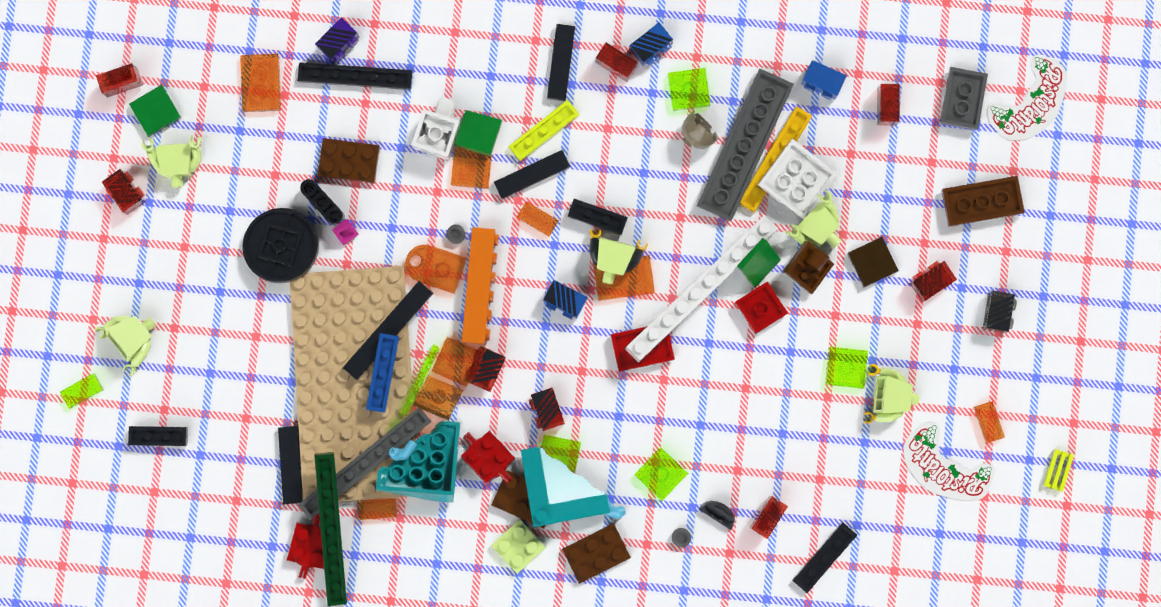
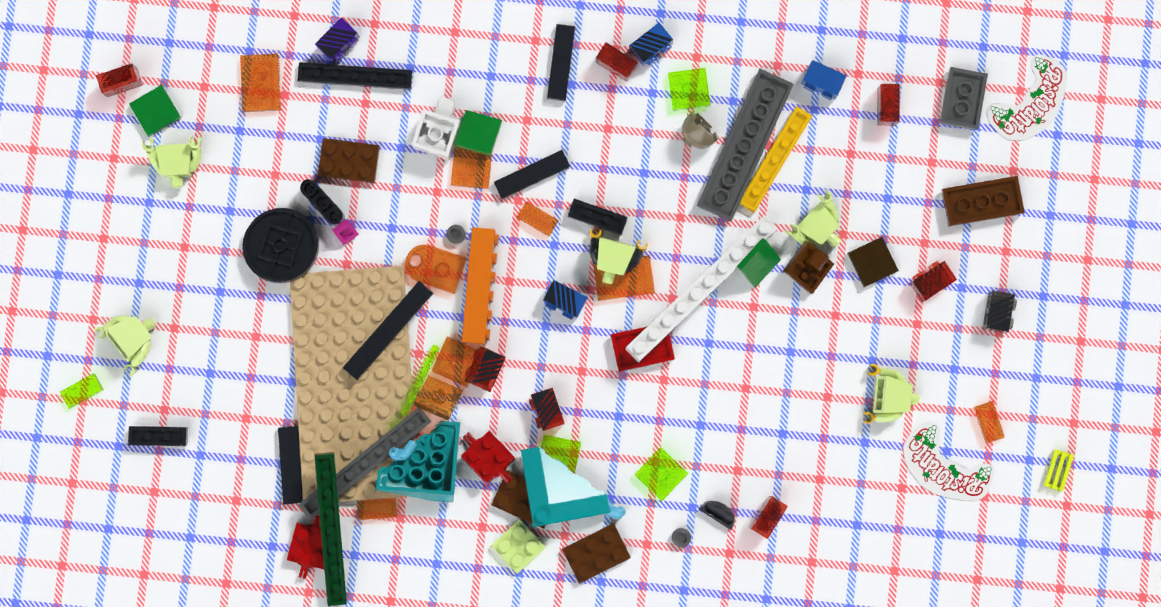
clear red brick [102,169,146,215] -> none
blue plate [366,333,399,413] -> none
neon yellow tile [508,100,580,162] -> none
red plate [735,281,788,334] -> none
white plate [757,139,837,219] -> none
black tile [792,522,857,593] -> none
clear neon green tile [825,347,868,389] -> none

